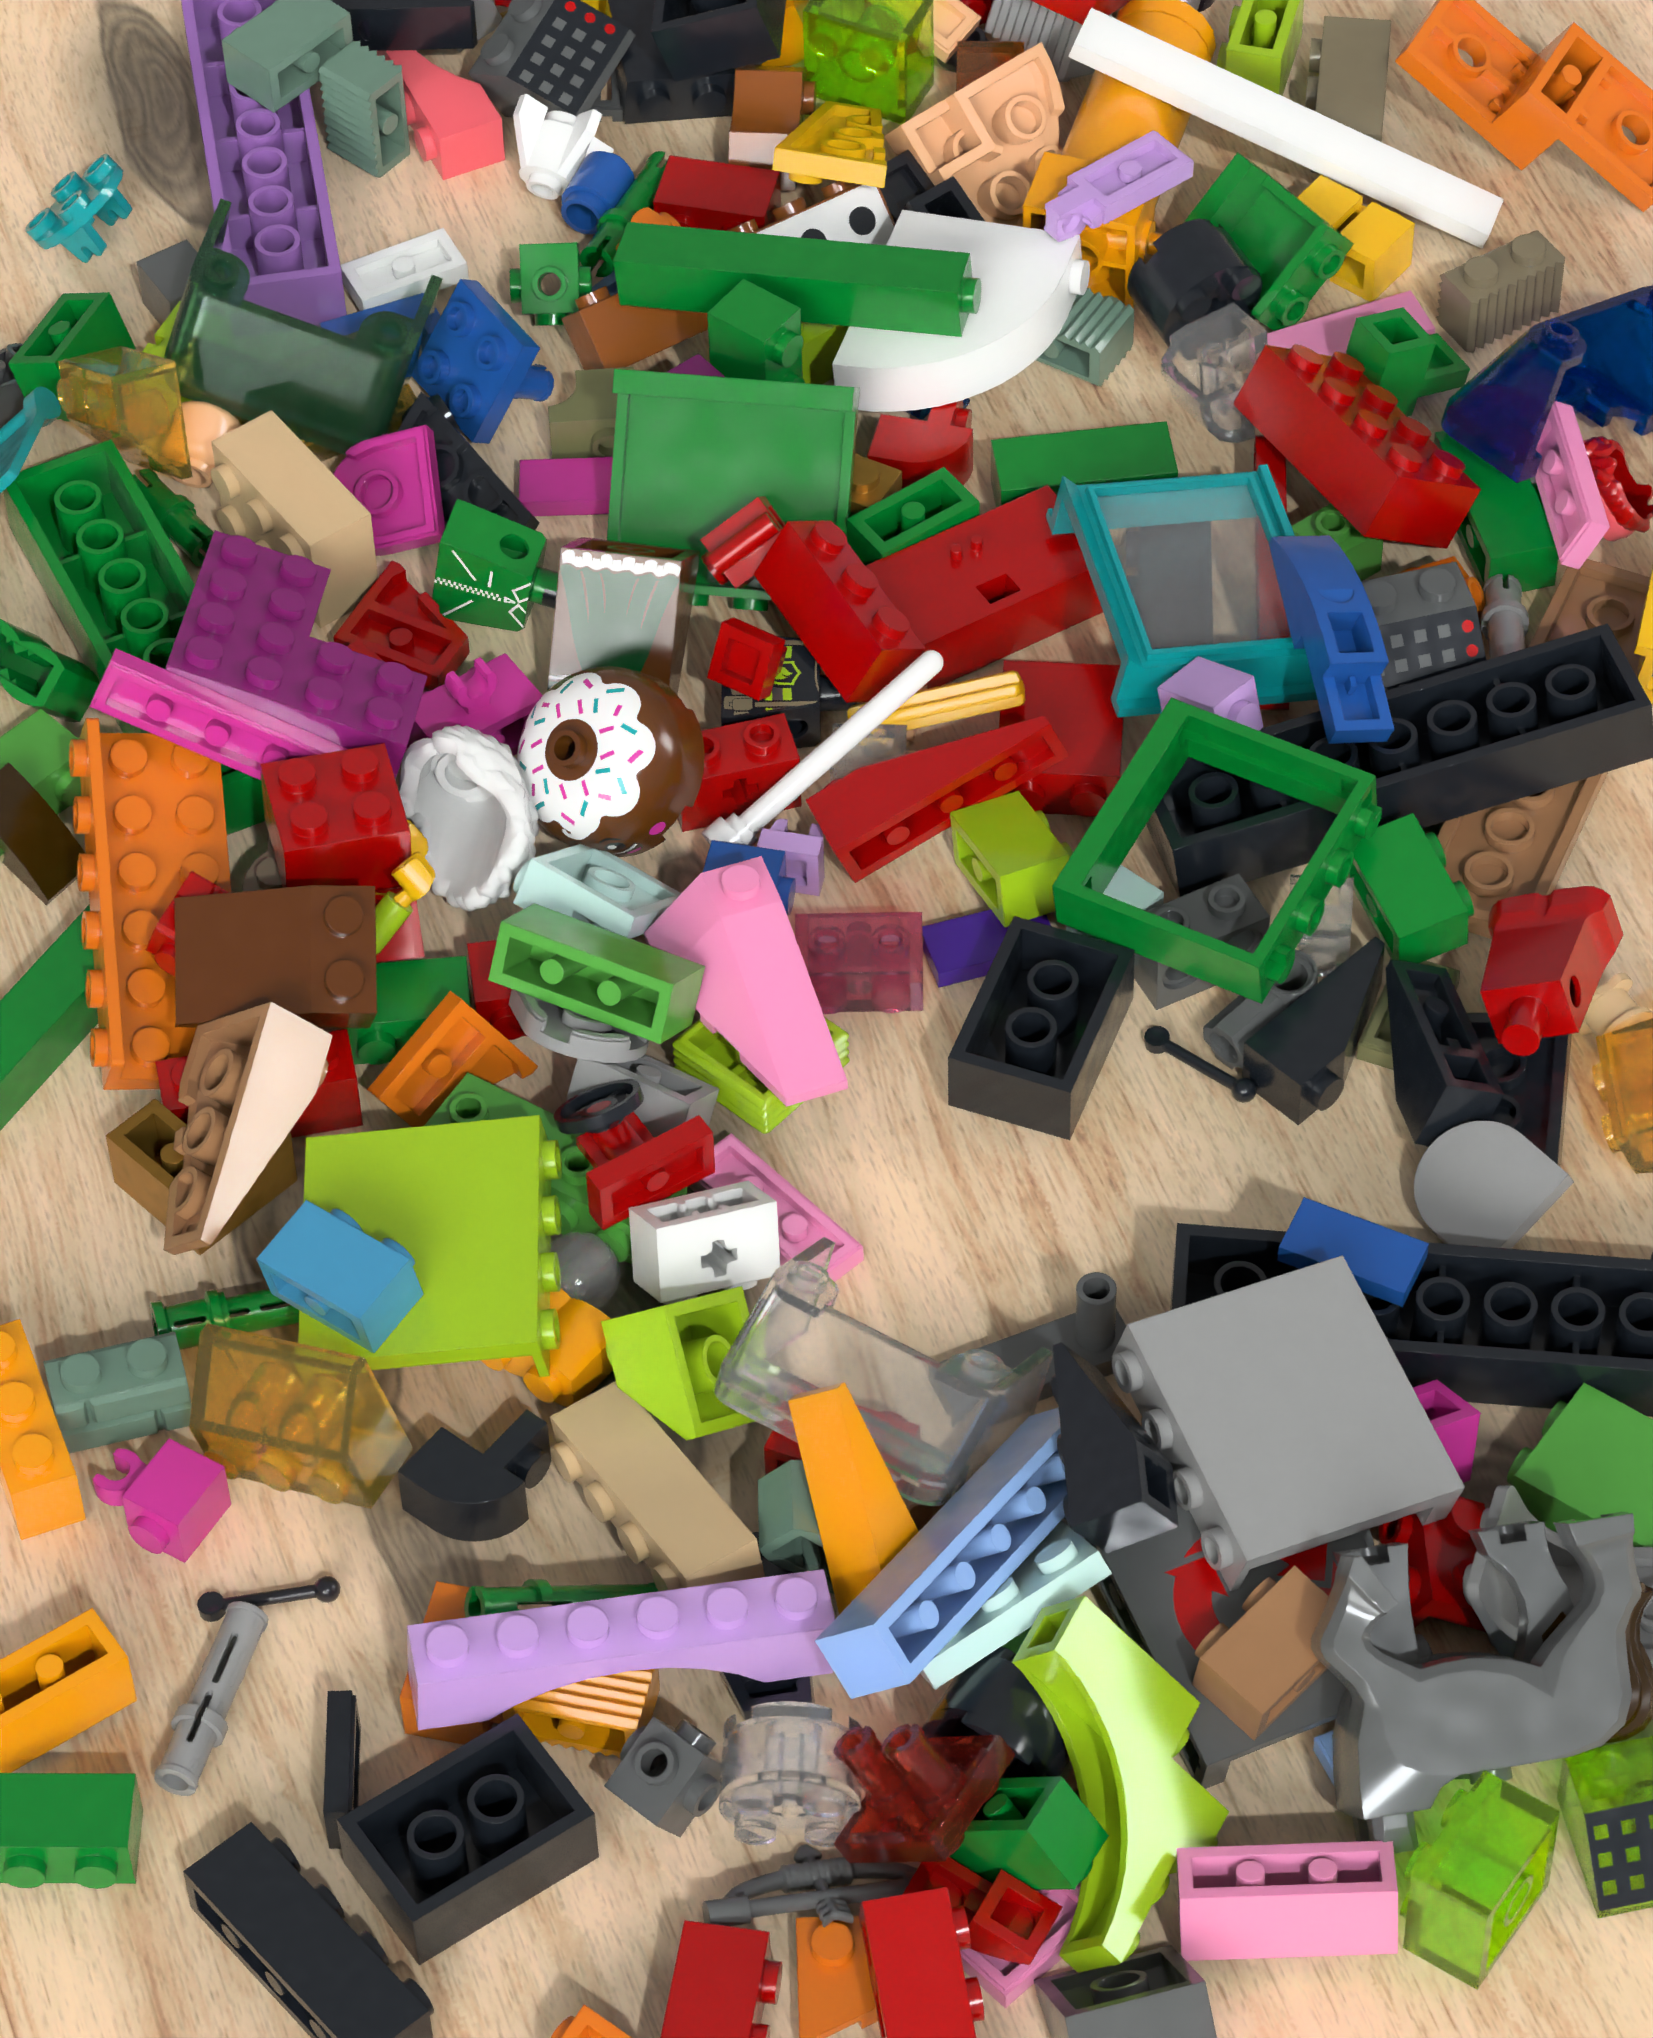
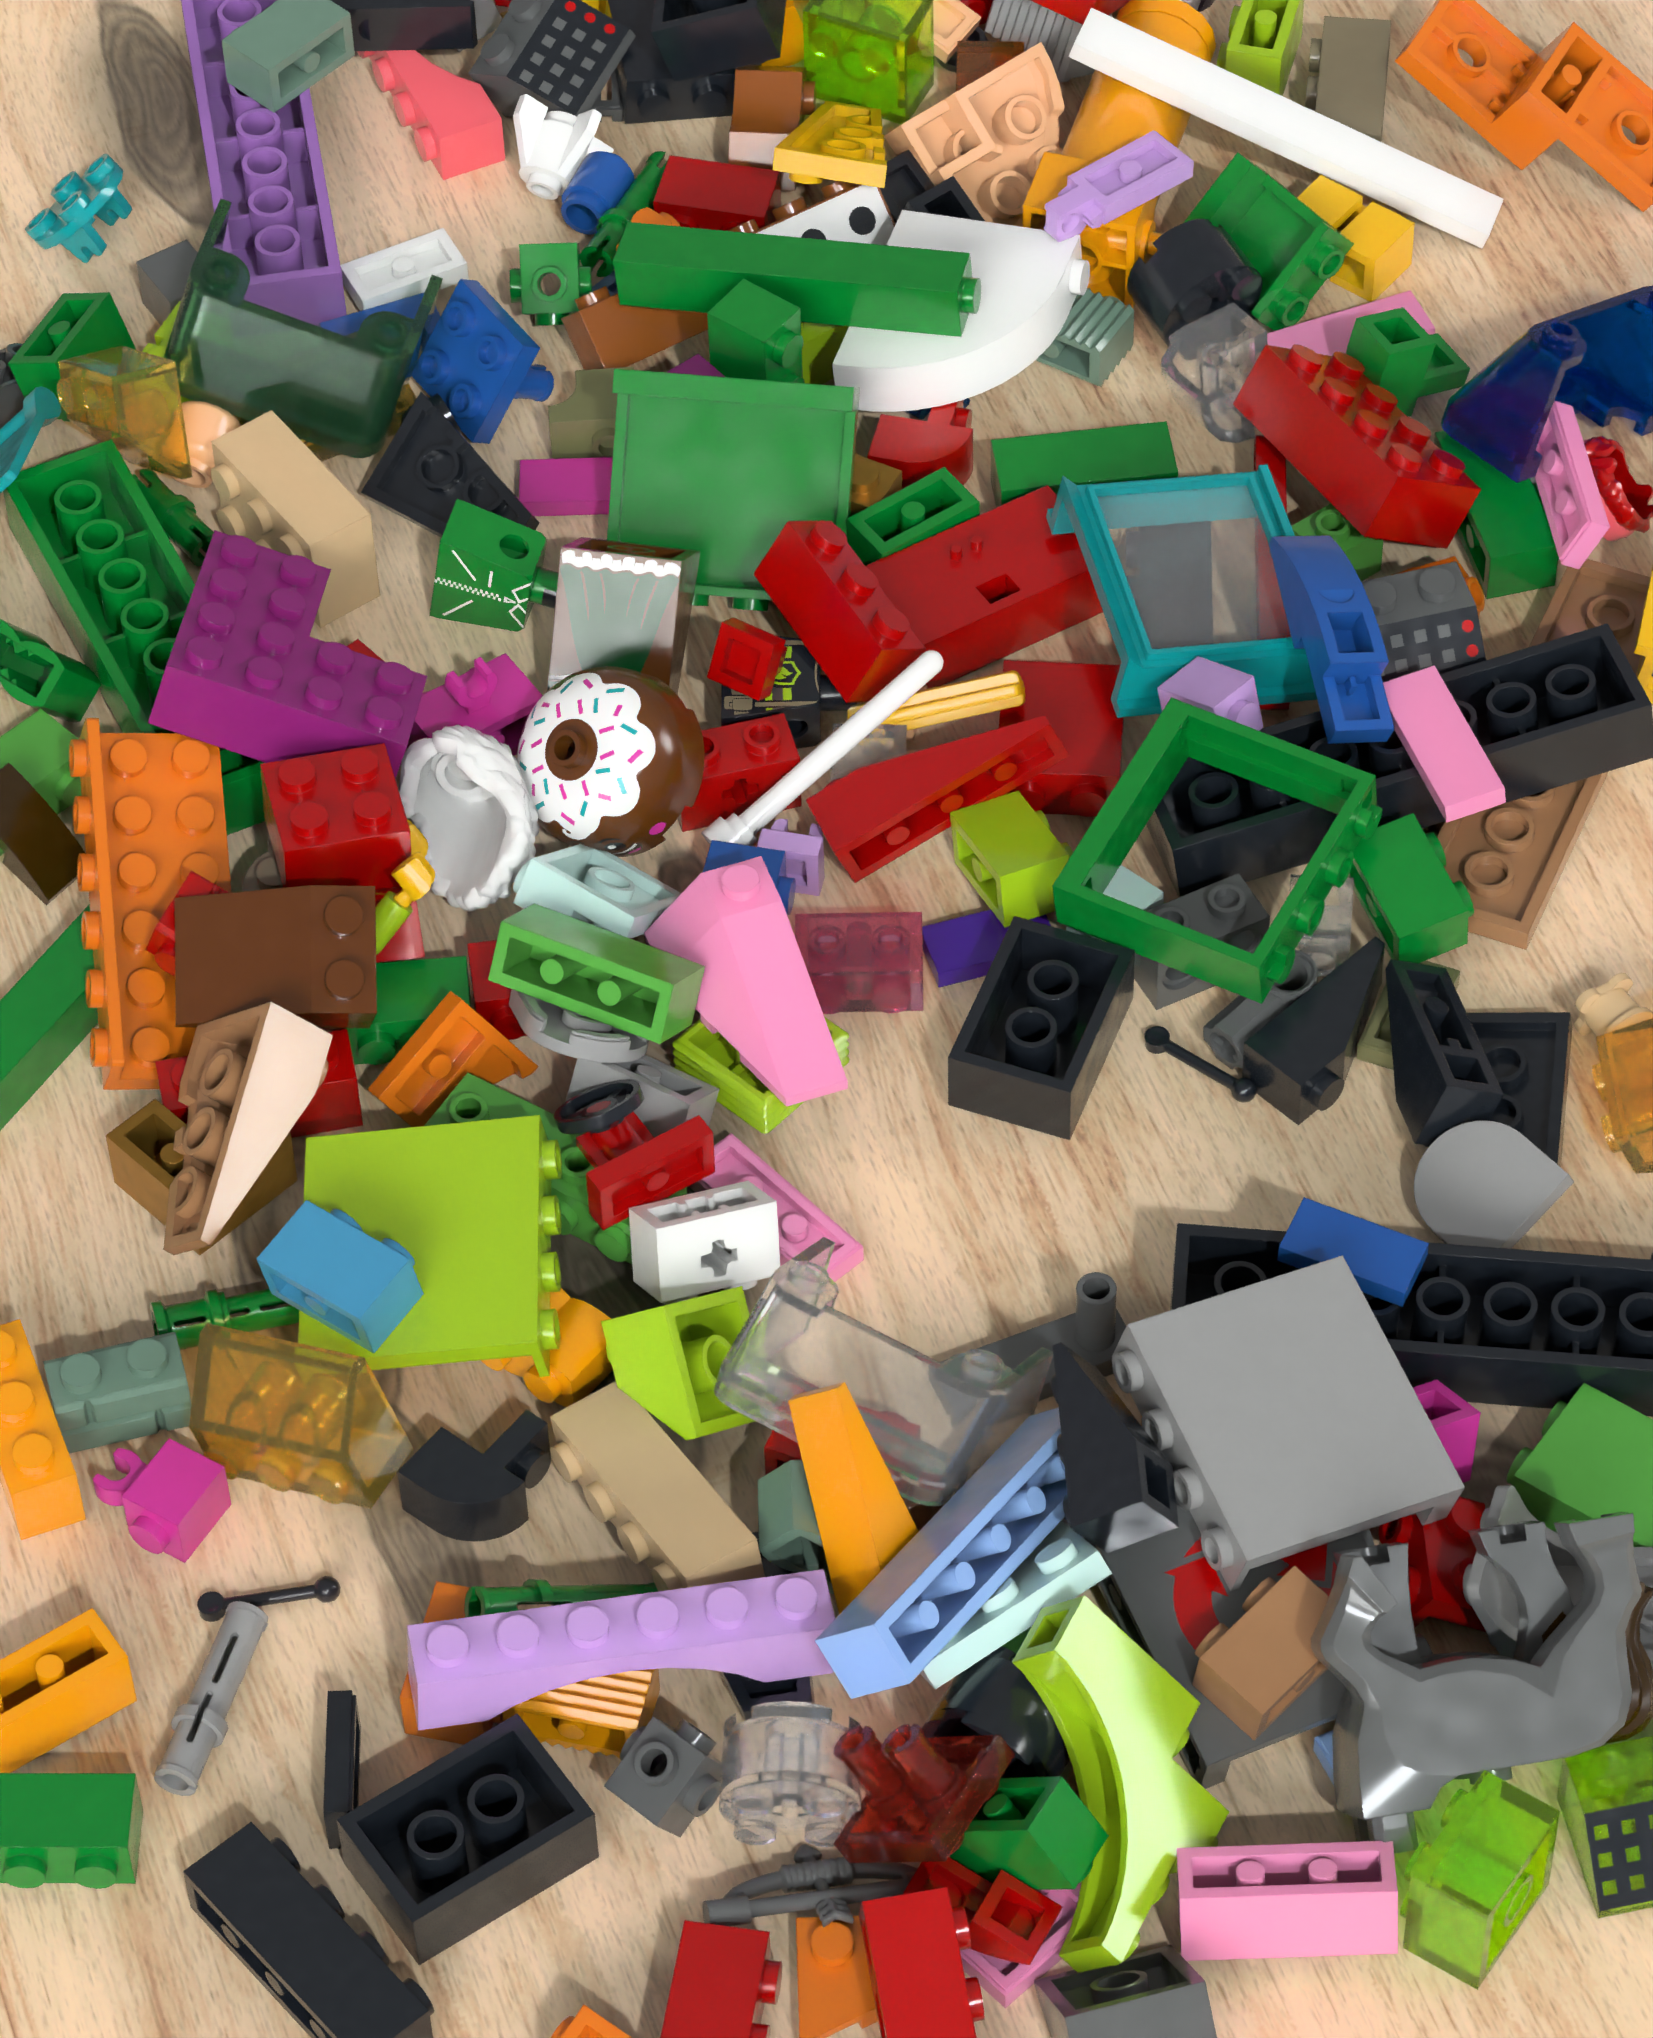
dark pink tile [90,648,347,781] -> none
sand green brick [318,41,410,178] -> none
dark pink tile [333,425,445,556] -> none
red wing [333,561,470,690] -> none
clear piece [551,1232,621,1309] -> none
red brick [700,496,786,589] -> none
dark tan brick [1436,230,1565,353] -> none
red piece [1480,886,1624,1056] -> none
light grey pin [1481,574,1529,659] -> none
none -> bright pink tile [1383,665,1506,823]

